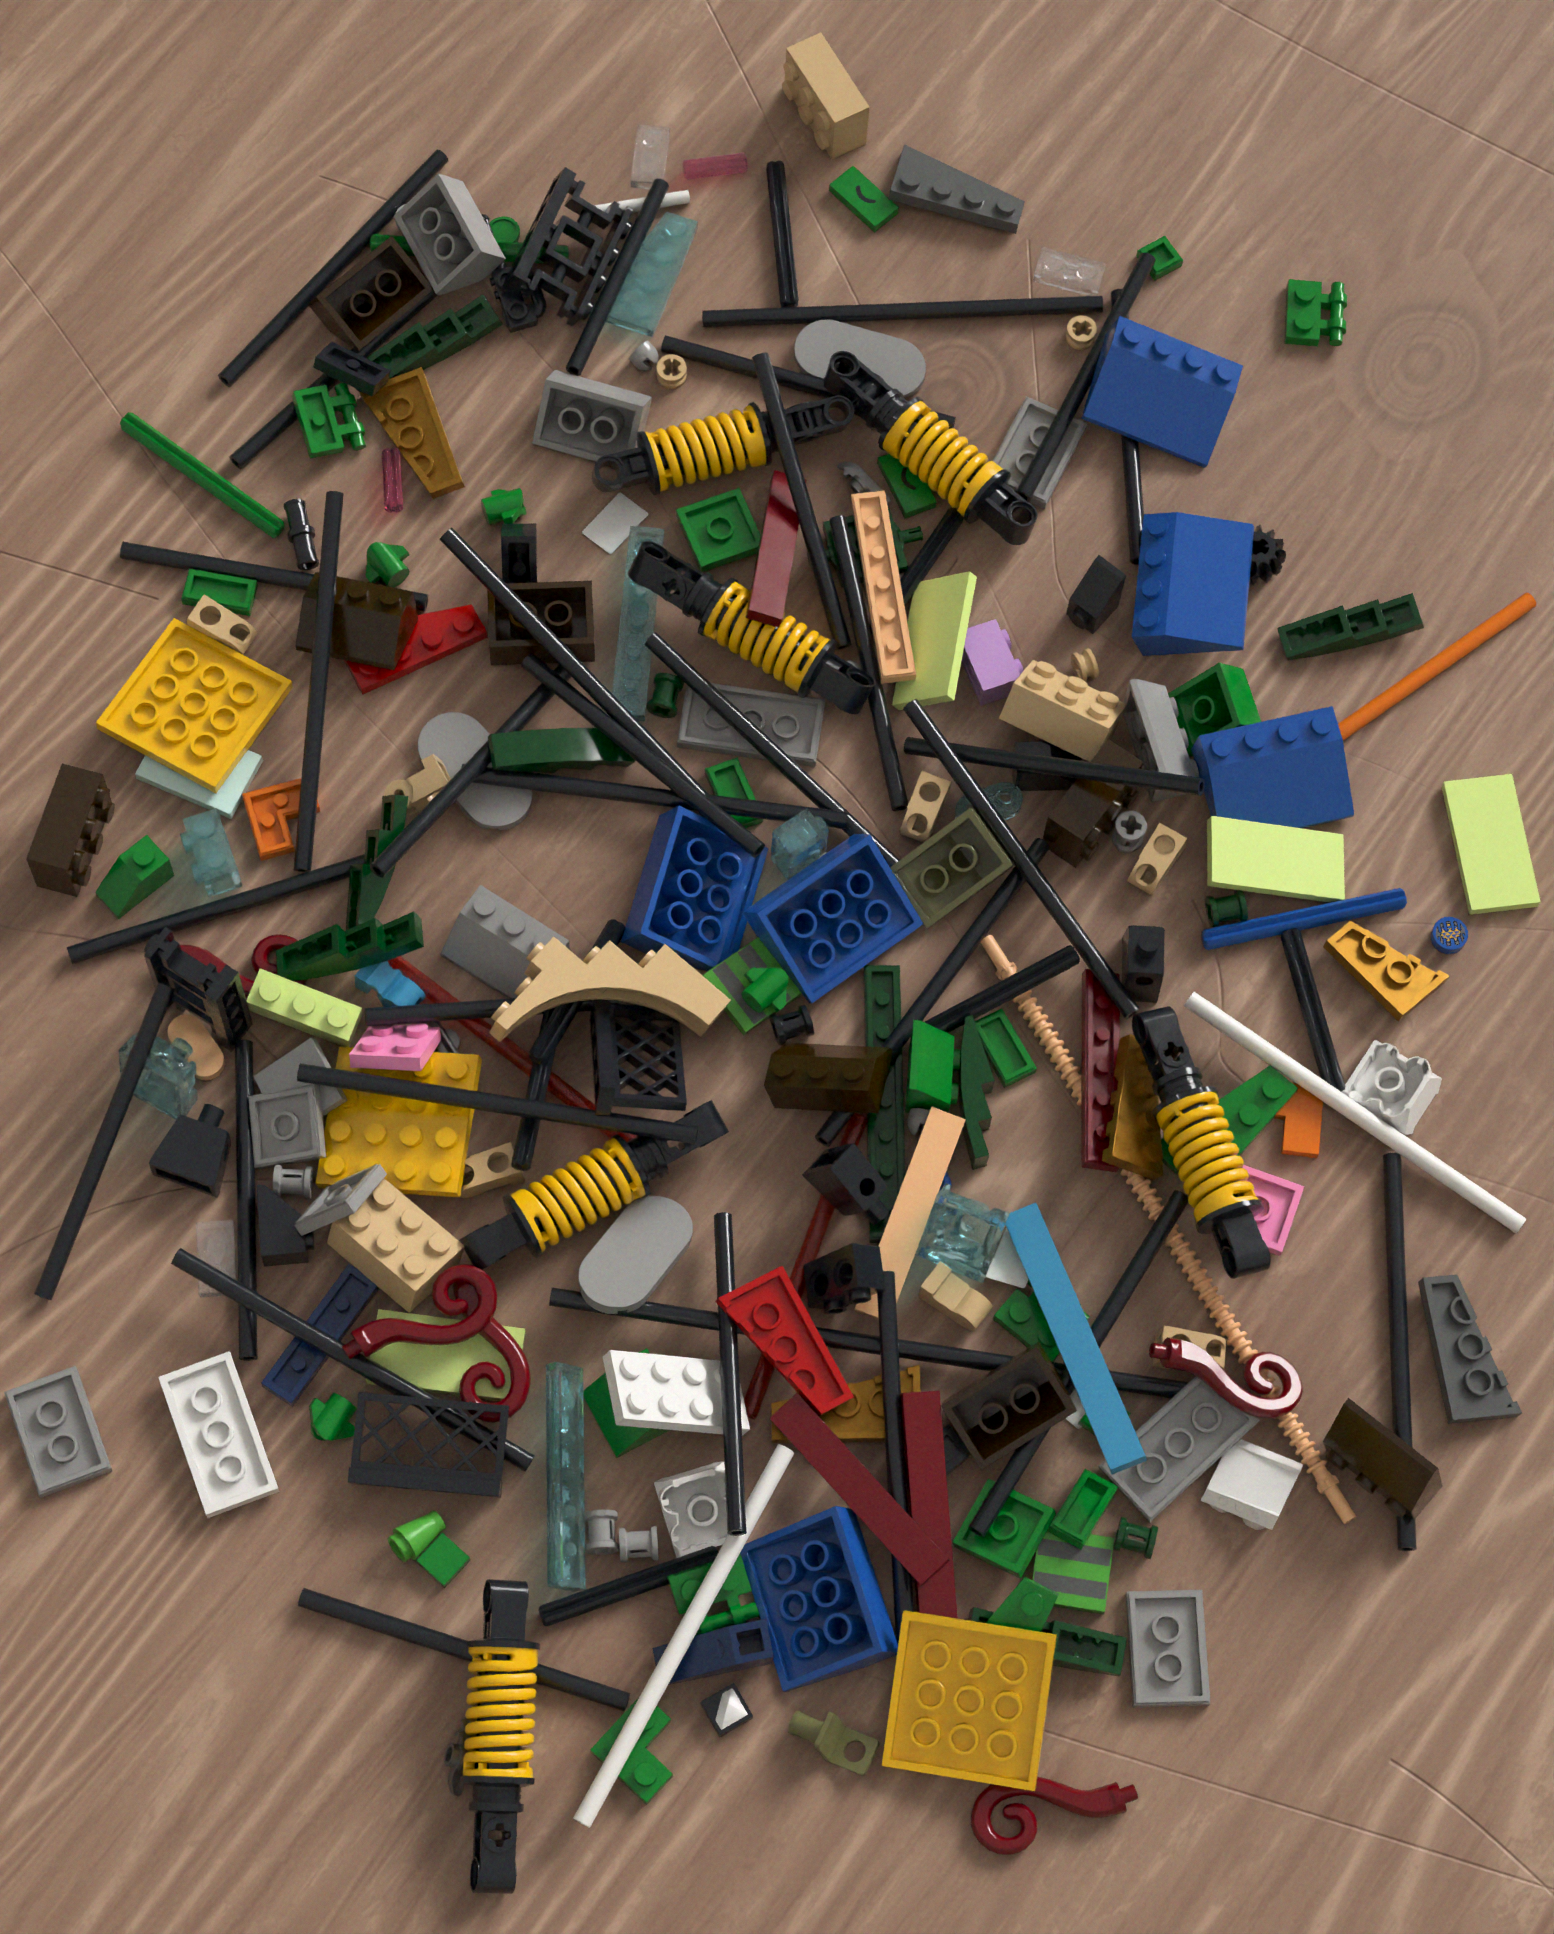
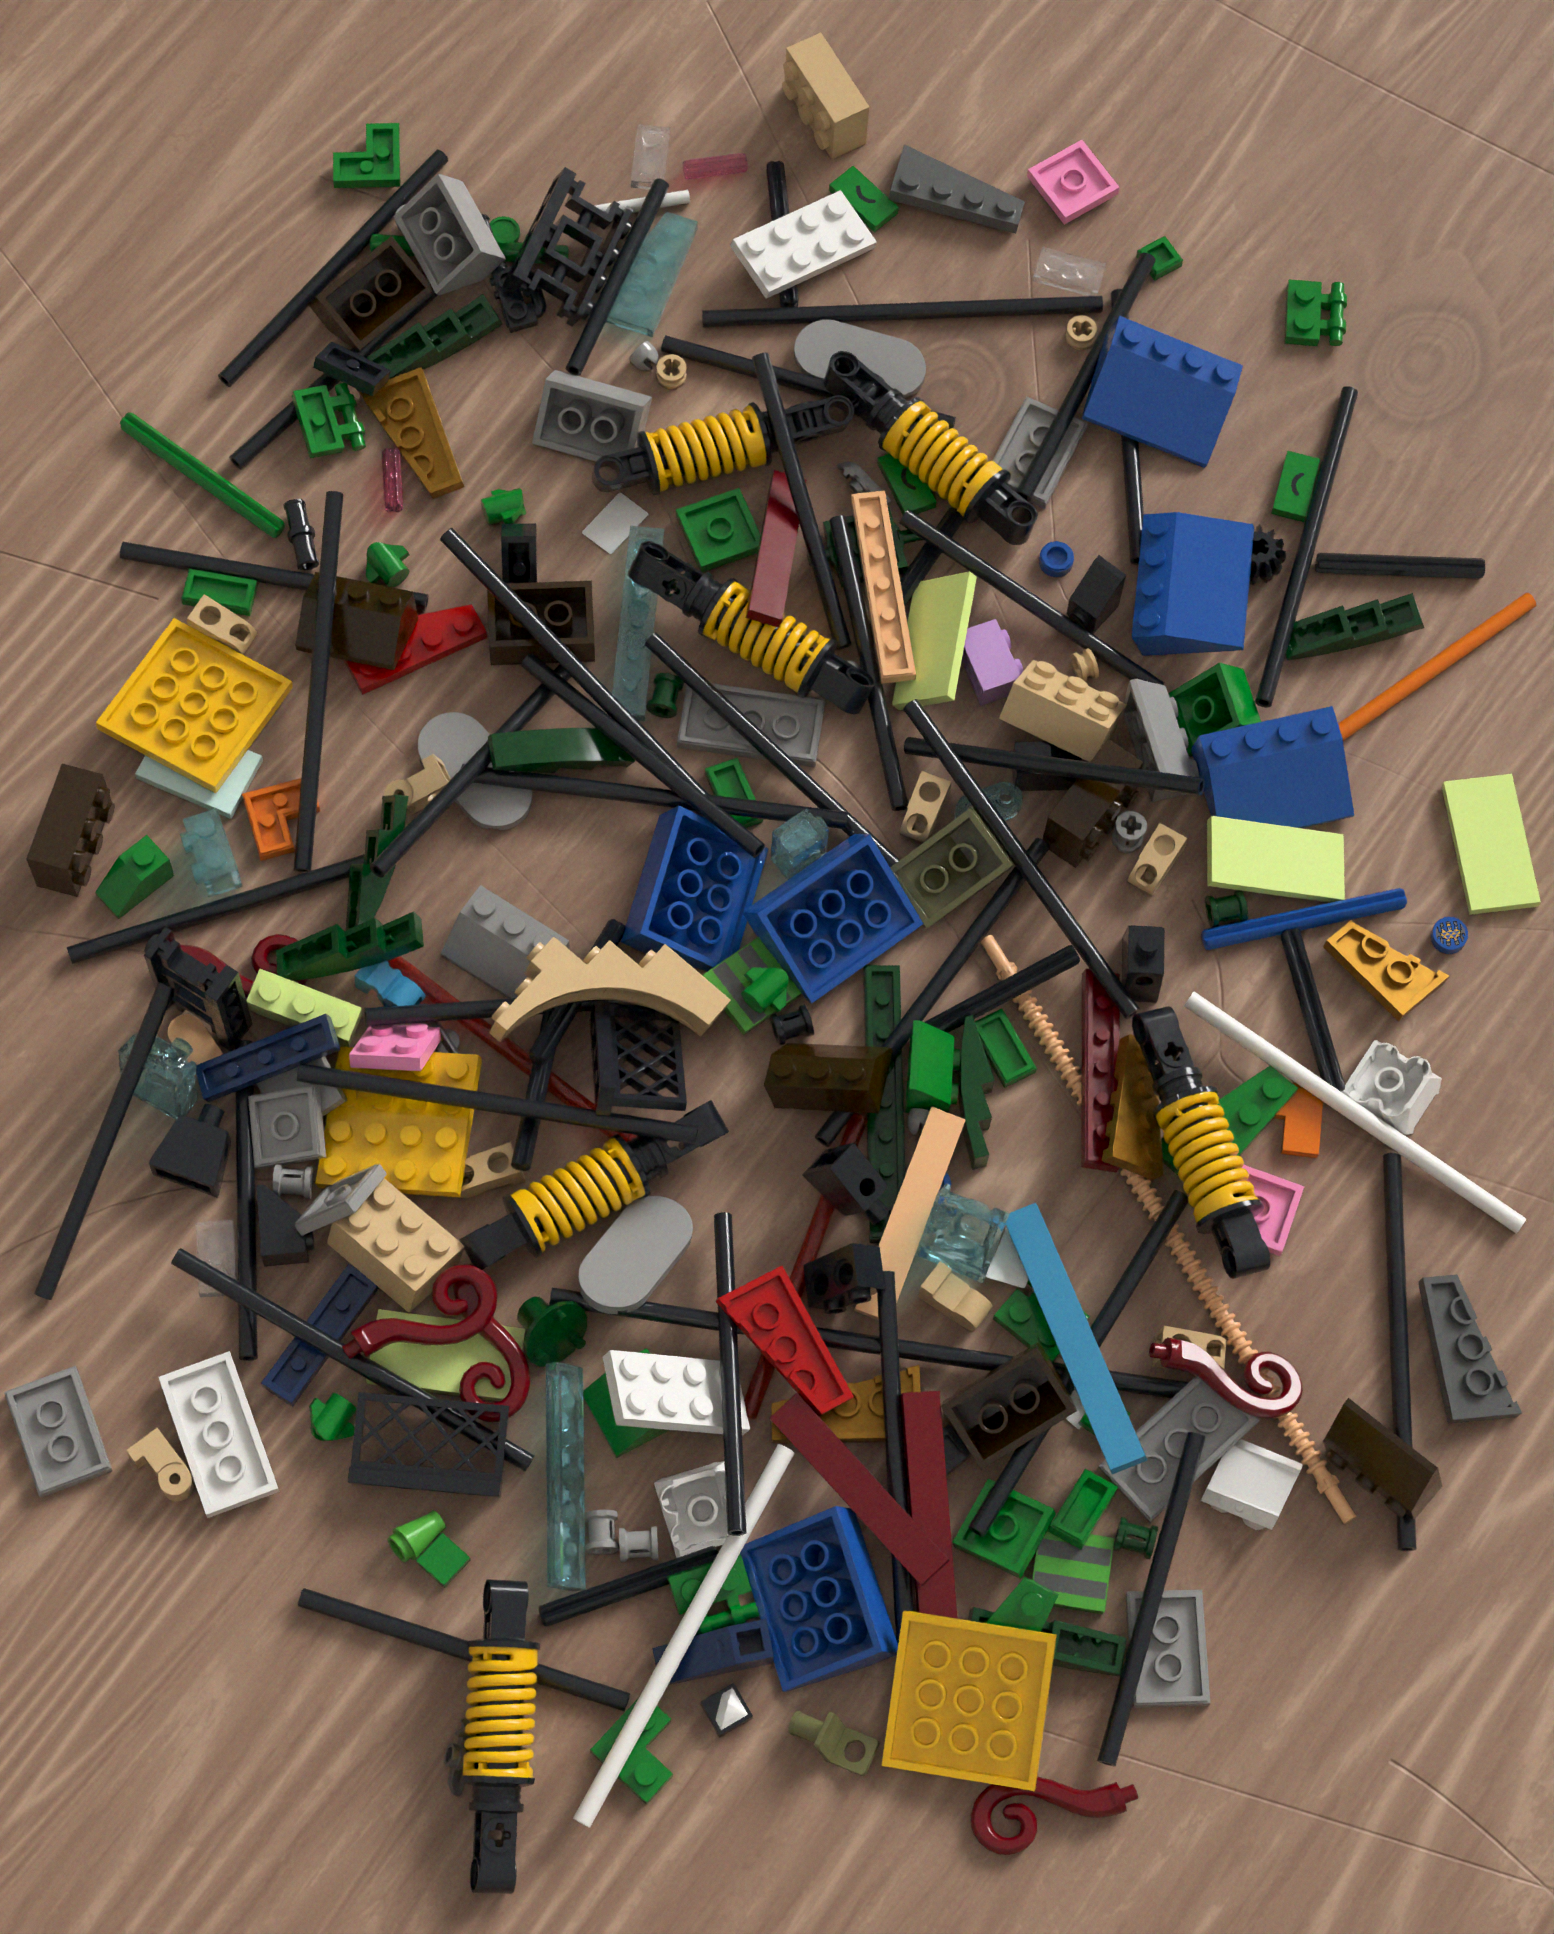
none -> tan leg [126,1428,194,1501]
none -> dark blue plate [194,1014,341,1102]
none -> green plate [333,123,401,188]
none -> dark green piece [517,1297,587,1367]
none -> white plate [730,190,877,299]
none -> black piece [899,509,1164,685]
none -> bright pink plate [1027,140,1120,225]
none -> blue tile [1039,541,1074,577]
none -> black piece [1097,1432,1206,1767]
none -> black piece [1255,386,1358,708]
none -> green tile [1271,451,1320,522]
none -> black axle [1315,553,1486,579]

